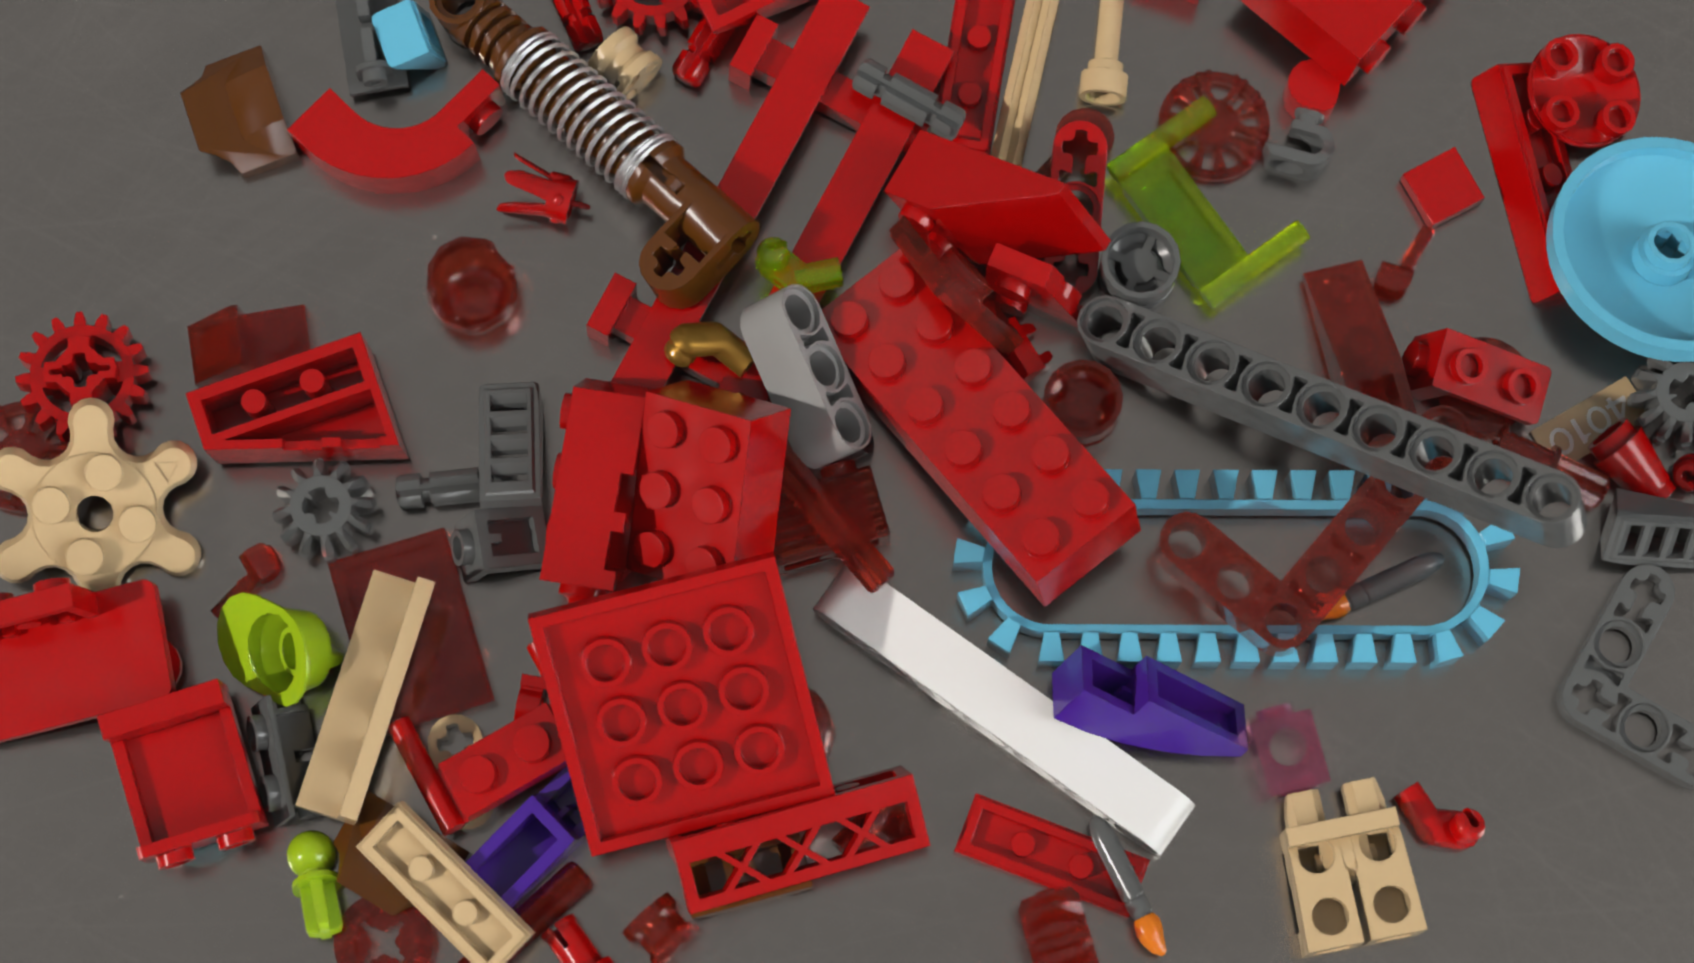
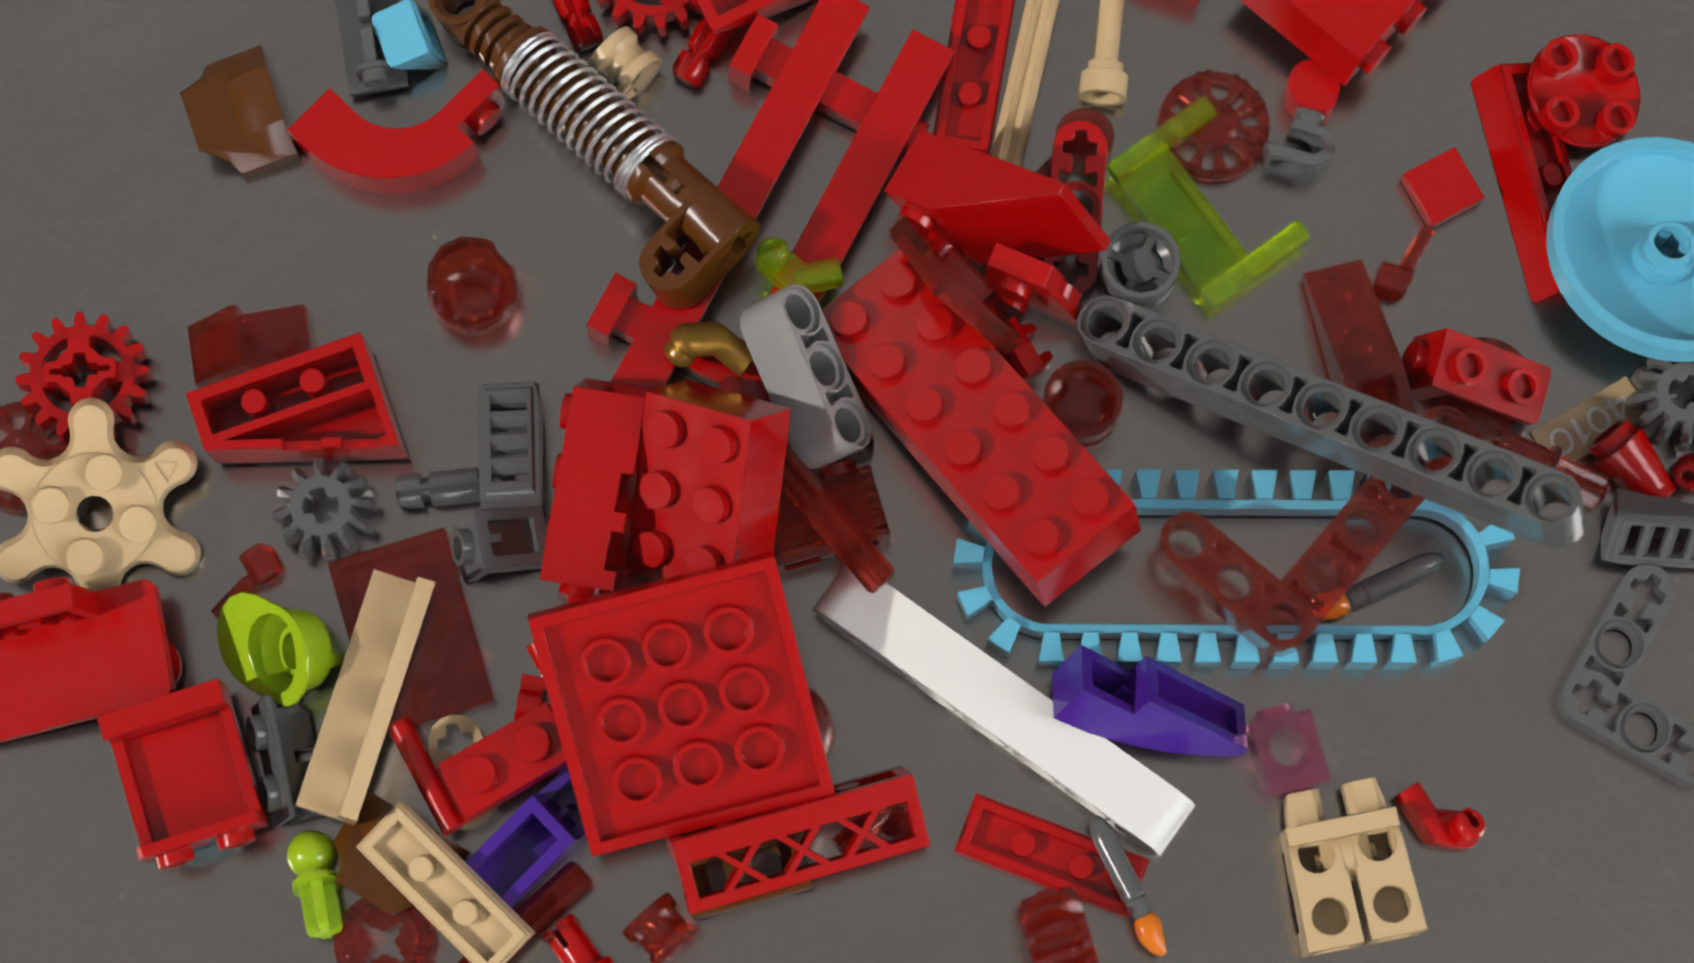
red piece [496,152,590,225] -> none
dark grey axle [852,58,966,141] -> none

